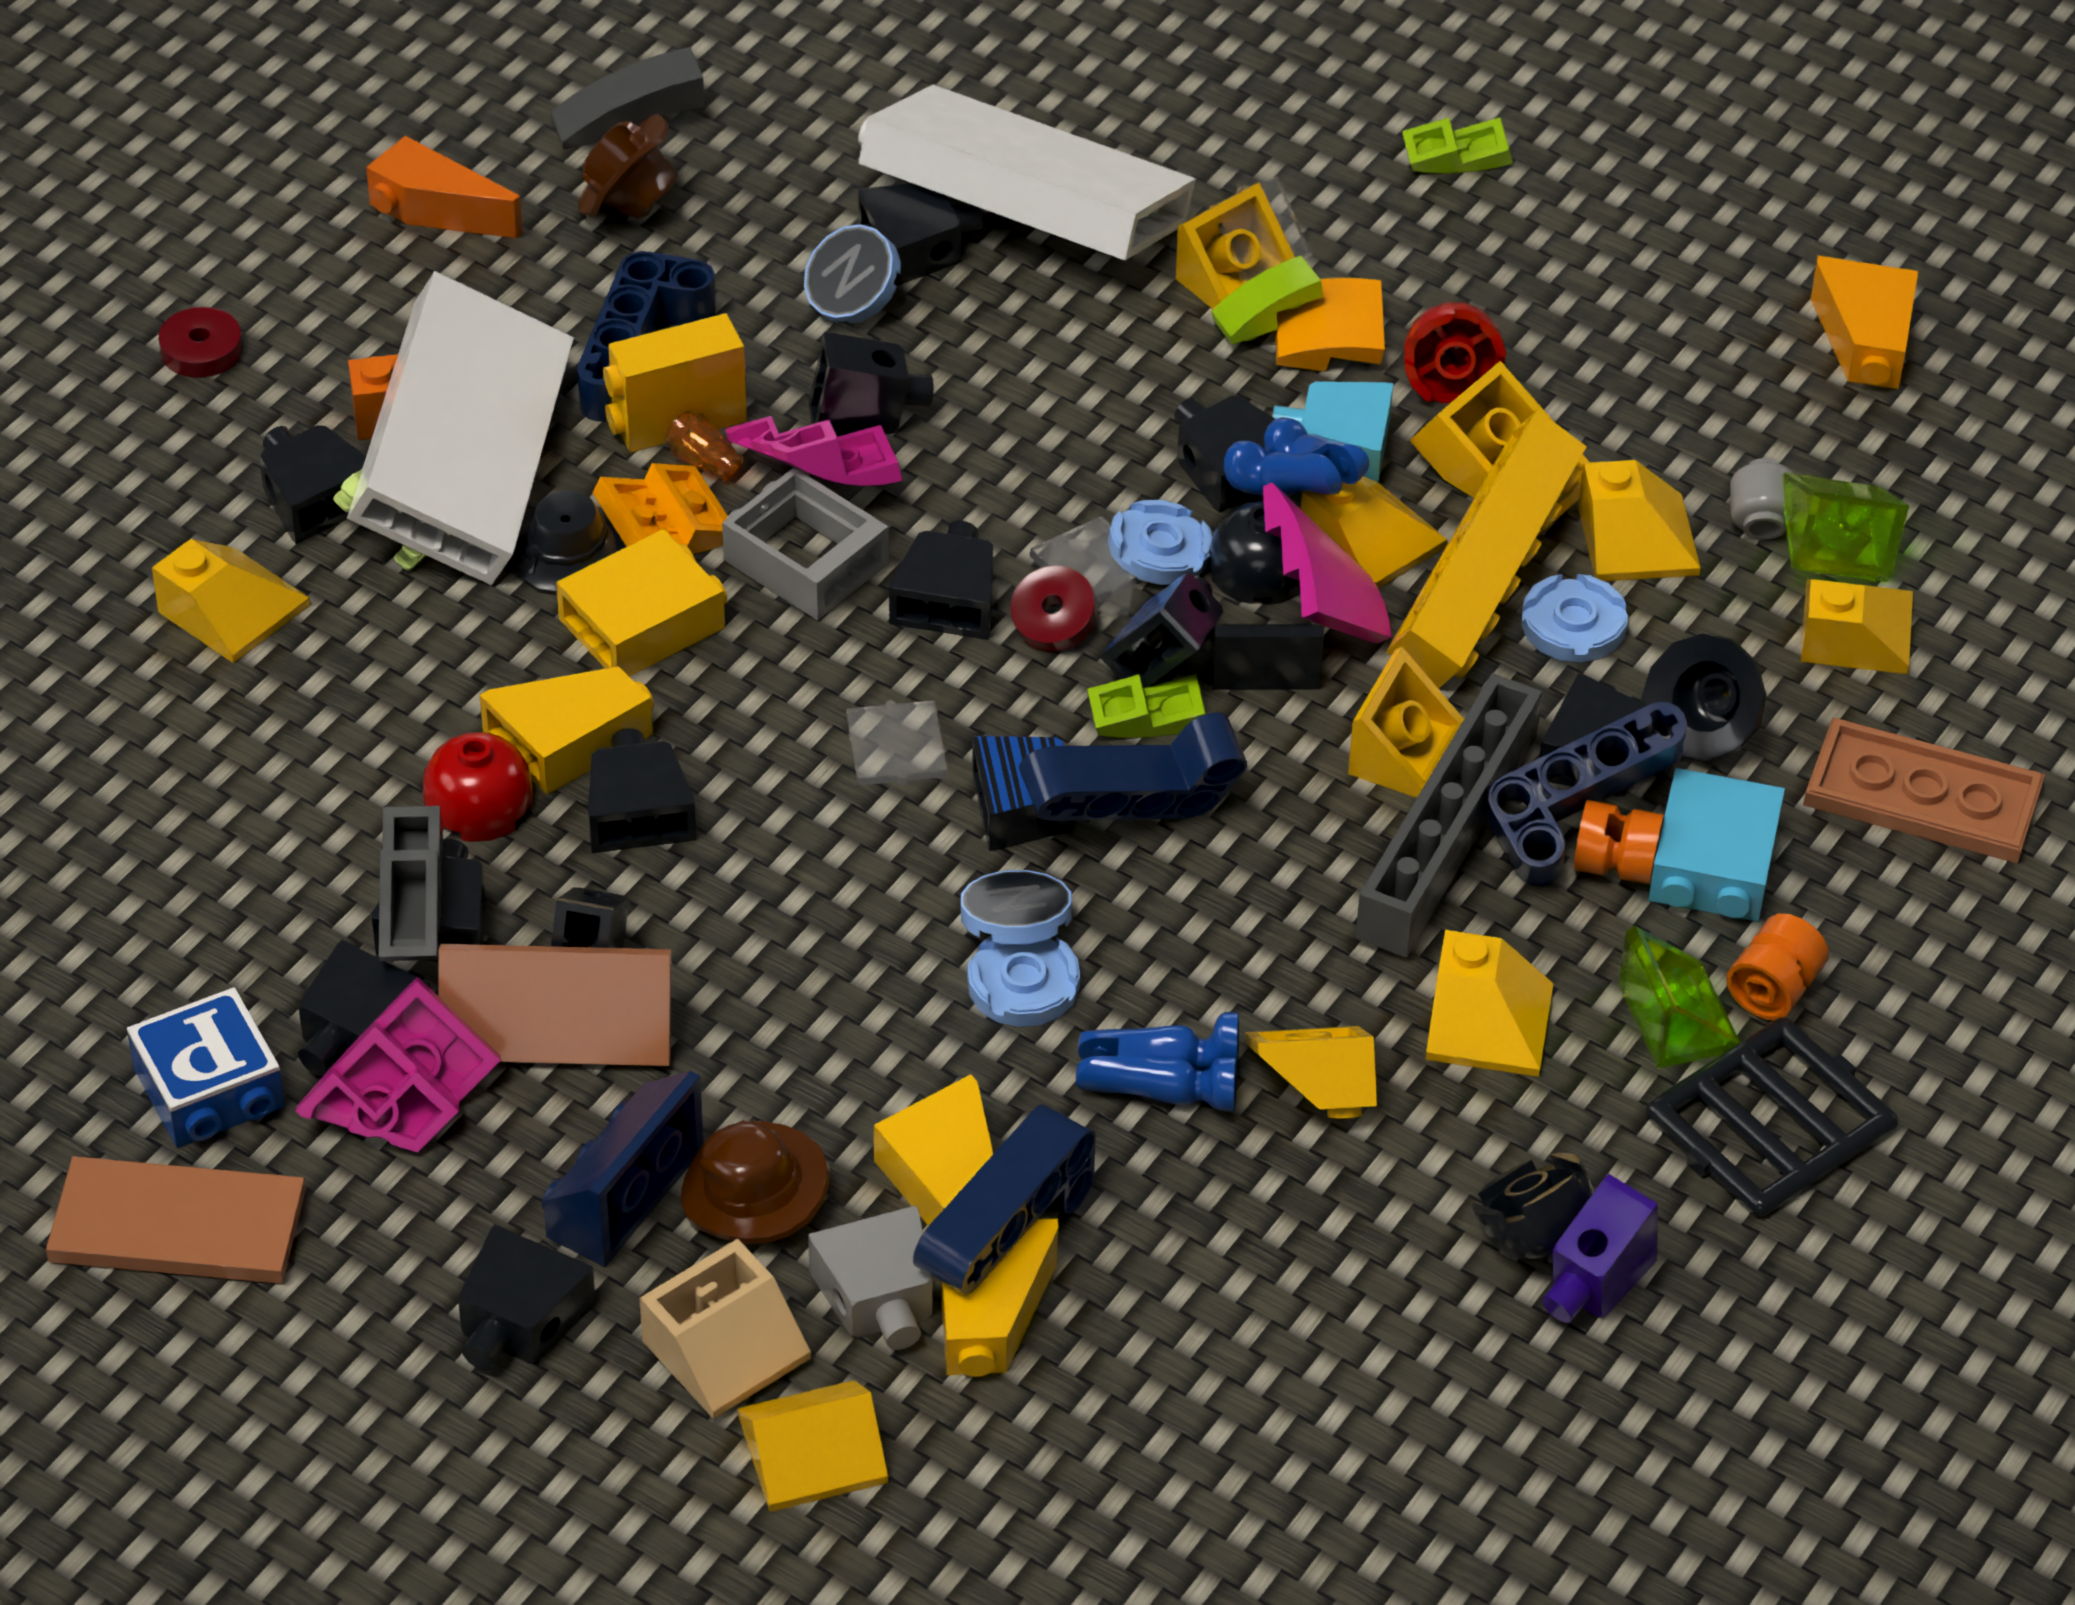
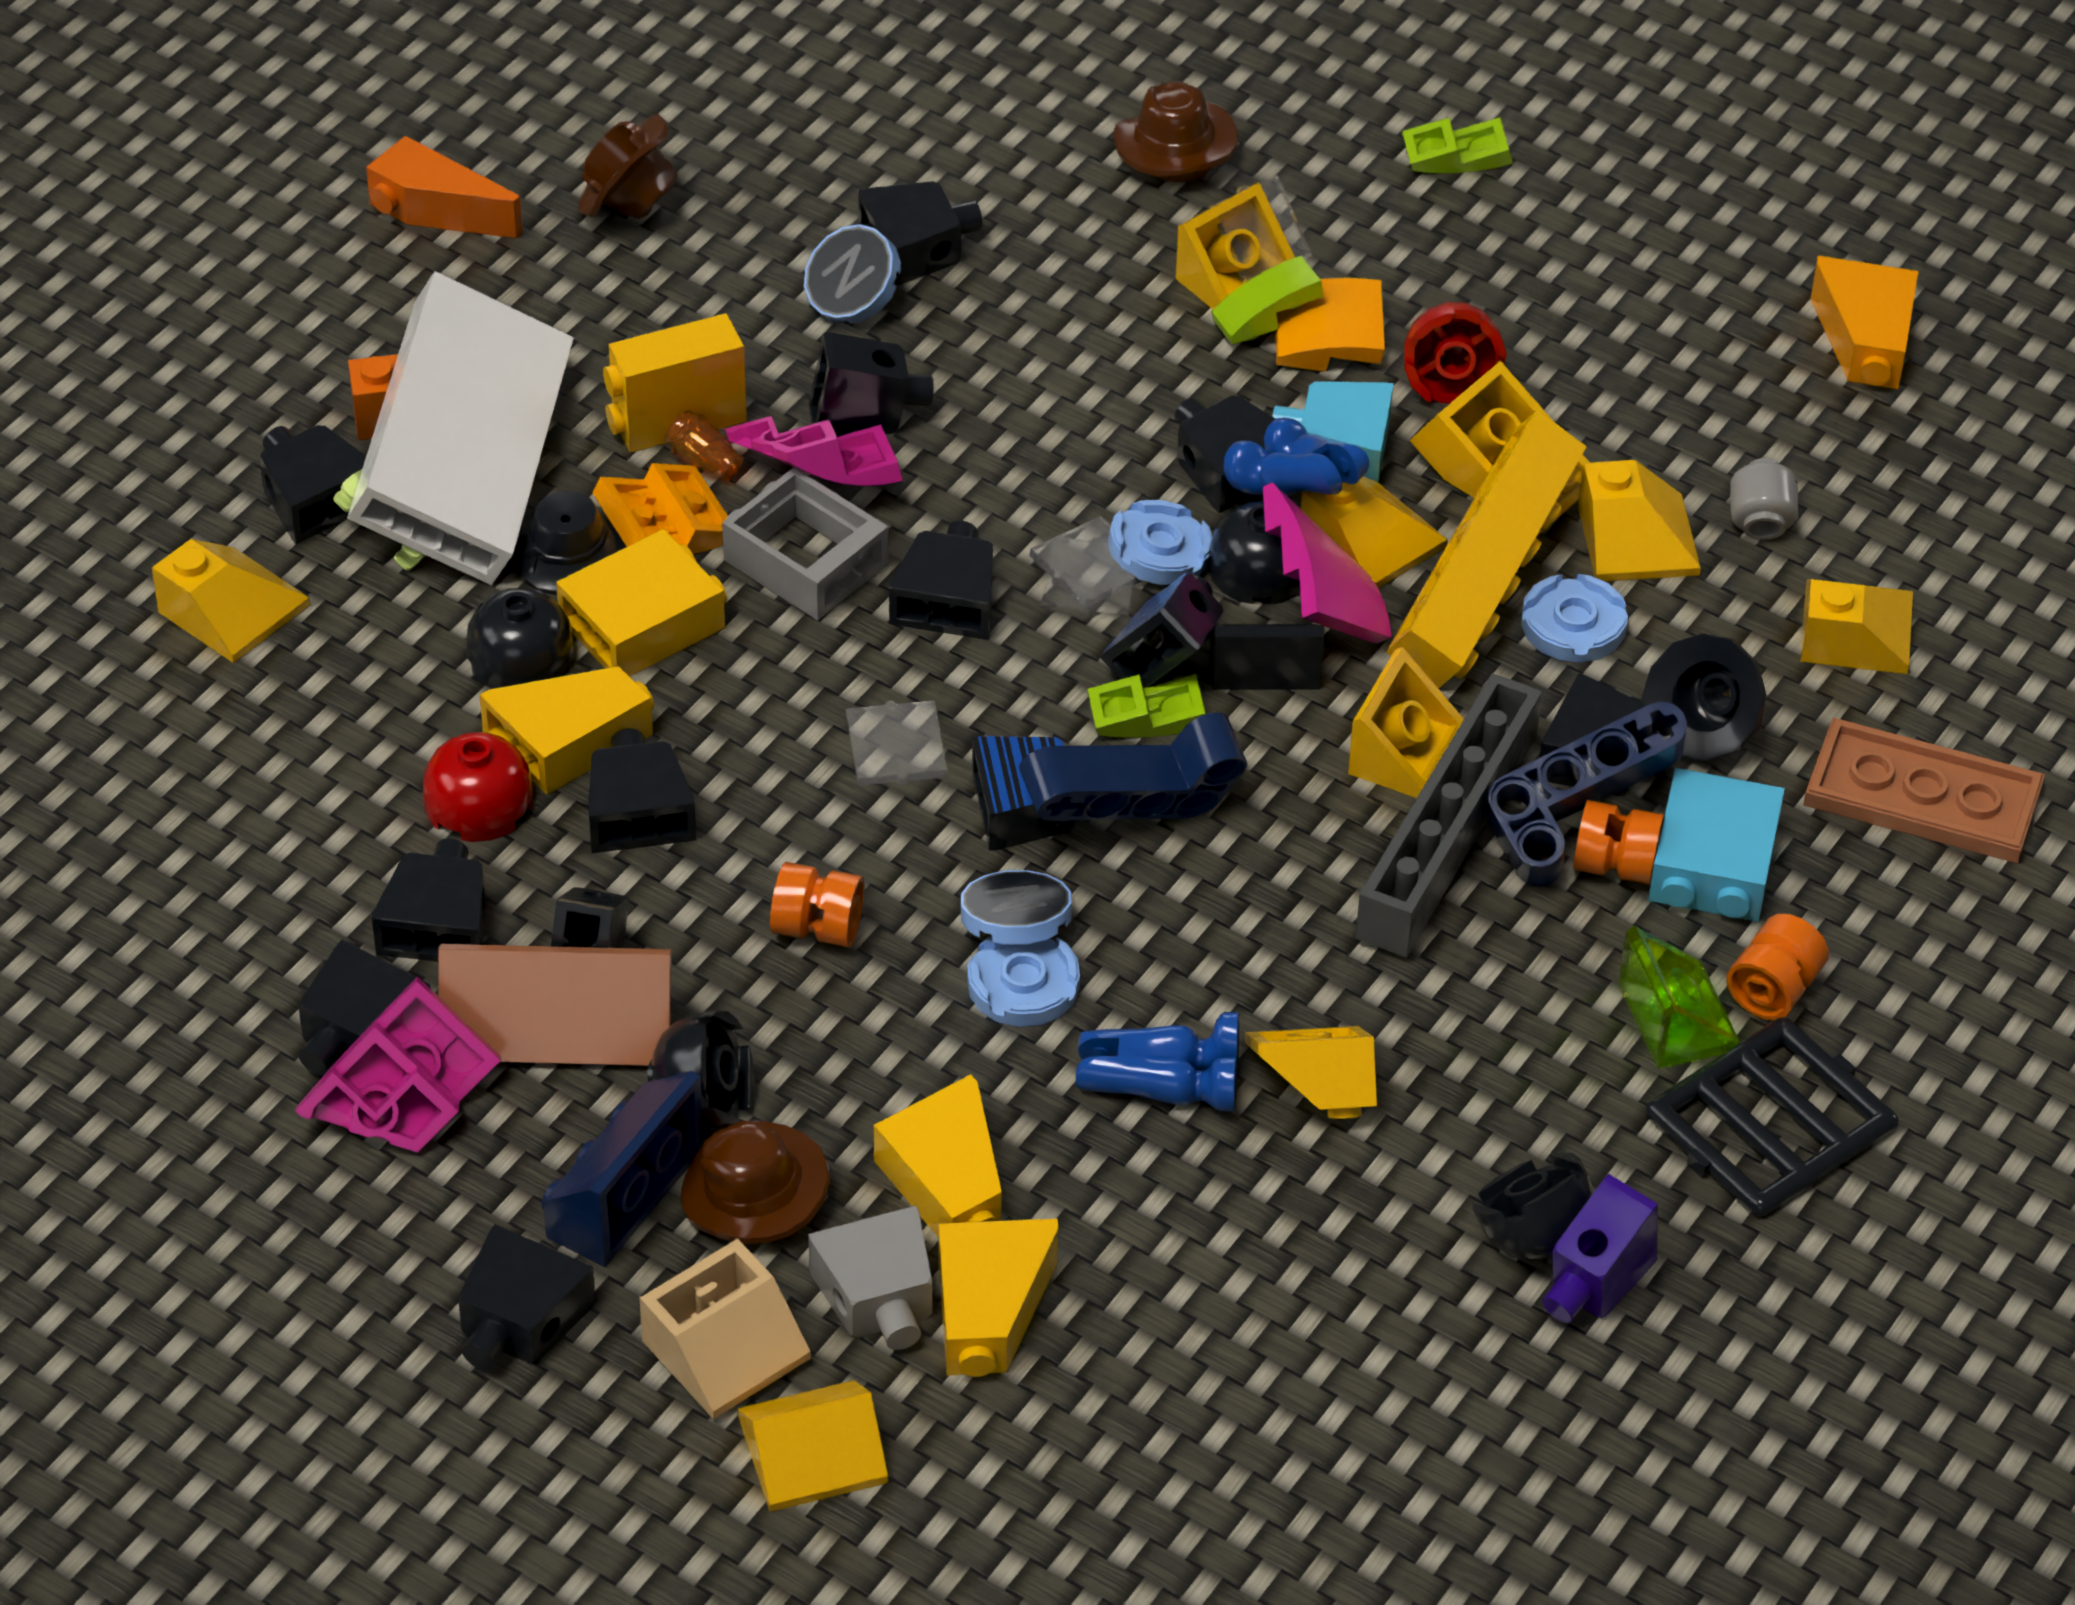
nougat tile [46,1156,306,1284] -> none
piece [126,987,285,1148] -> none
dark red piece [158,307,243,378] -> none
dark grey slope [379,806,443,961] -> none
dark grey slope [551,47,705,150] -> none
dark blue beam [577,251,716,422] -> none
white brick [858,85,1196,260] -> none
dark blue beam [913,1104,1096,1295] -> none
dark red piece [1010,566,1098,652] -> none
yellow slope [1425,930,1554,1077] -> none
clear neon green slope [1782,472,1909,582] -> none
none -> black cylinder [466,588,574,689]
none -> black cylinder [647,1011,754,1127]
none -> orange wheel [770,862,865,948]
none -> reddish brown hat [1114,81,1238,182]

